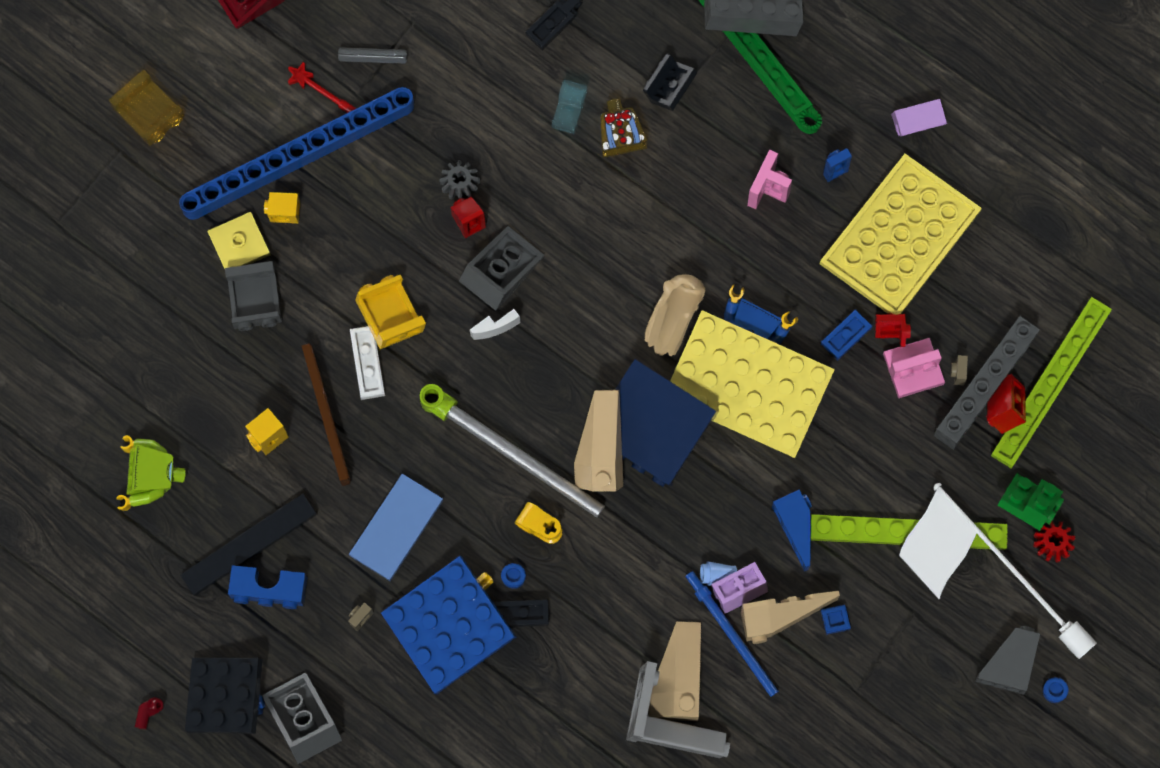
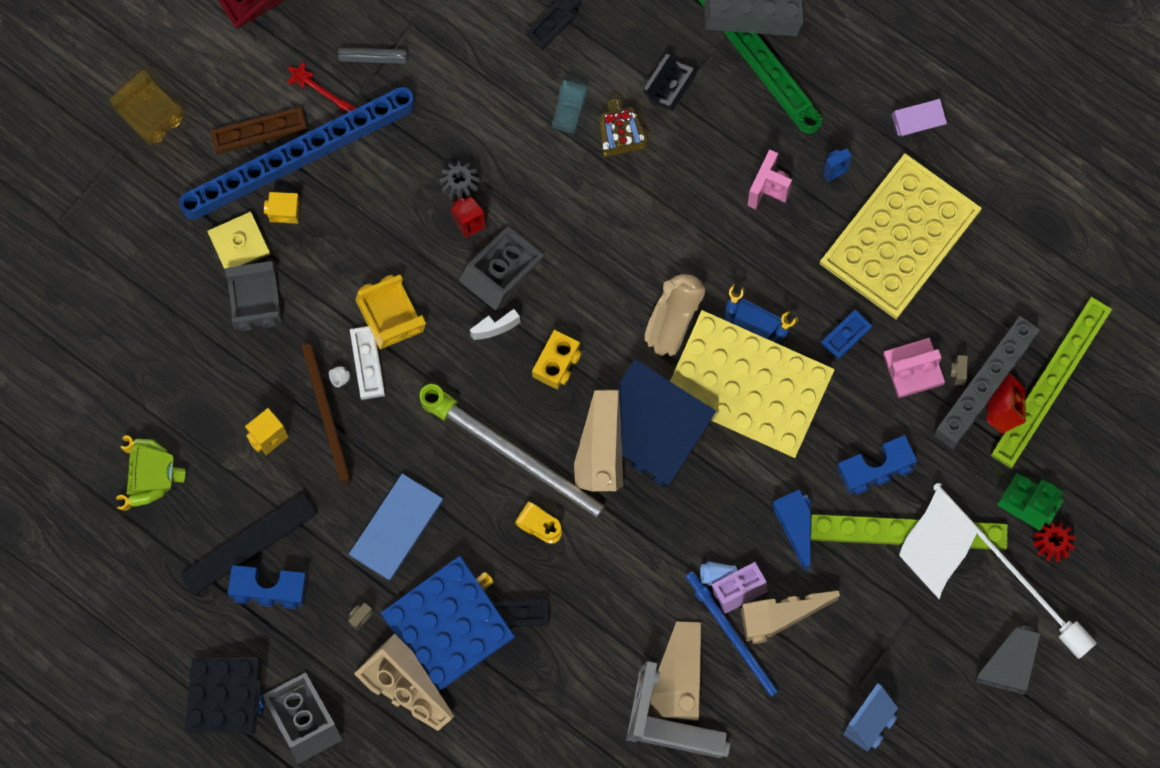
dark red arm [134,697,164,730] -> none
blue tile [501,563,526,589] -> none
blue tile [820,605,851,635] -> none
red bracket [875,314,911,347] -> none
blue tile [1042,677,1068,703] -> none
none -> reddish brown tile [210,107,308,155]
none -> white hinge [329,366,350,387]
none -> tan wedge [354,634,454,731]
none -> yellow brick [532,330,582,390]
none -> blue arch [837,435,917,495]
none -> medium blue slope [843,683,898,752]

